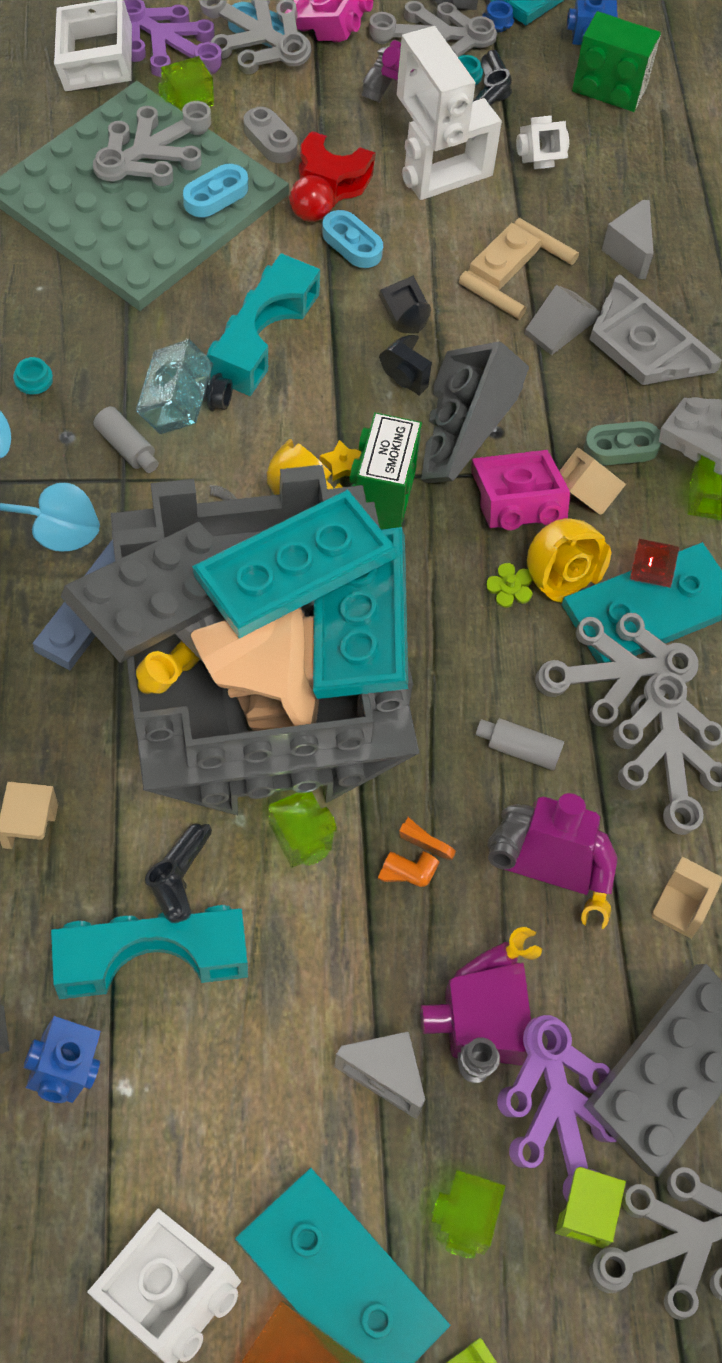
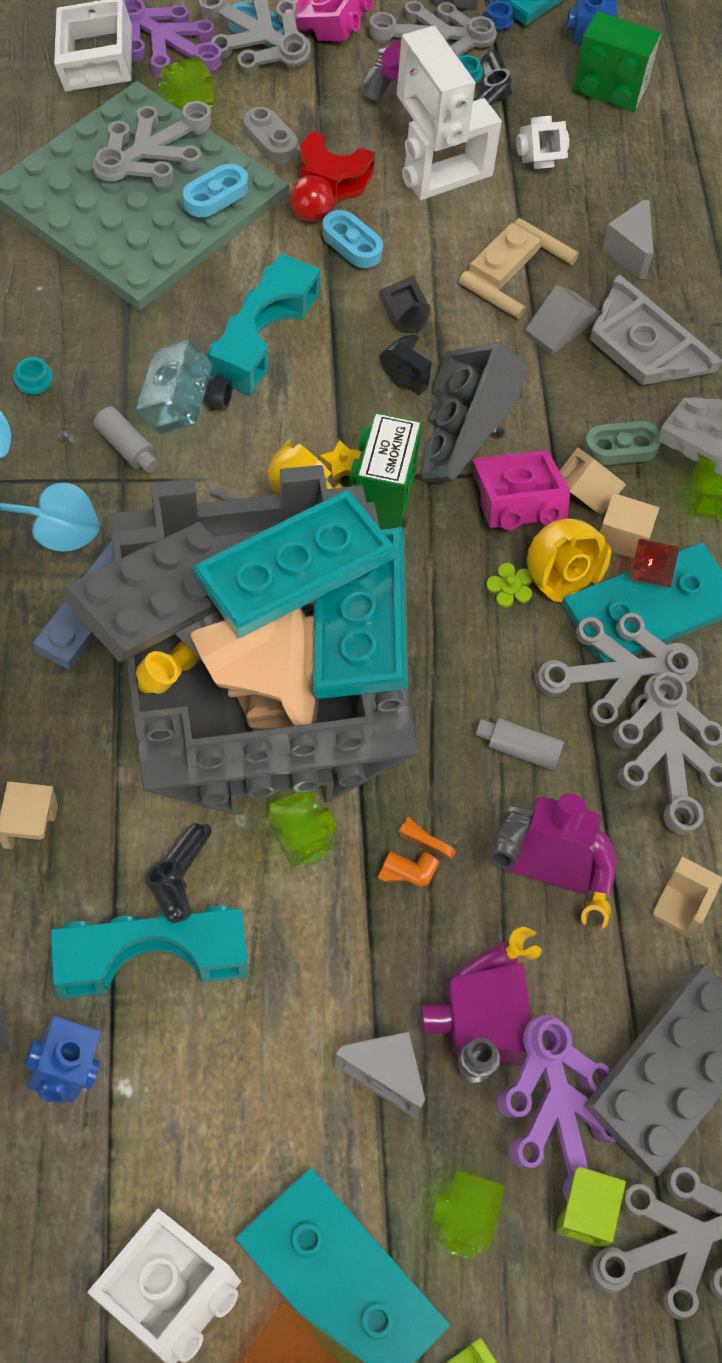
none -> tan panel [600,494,660,561]

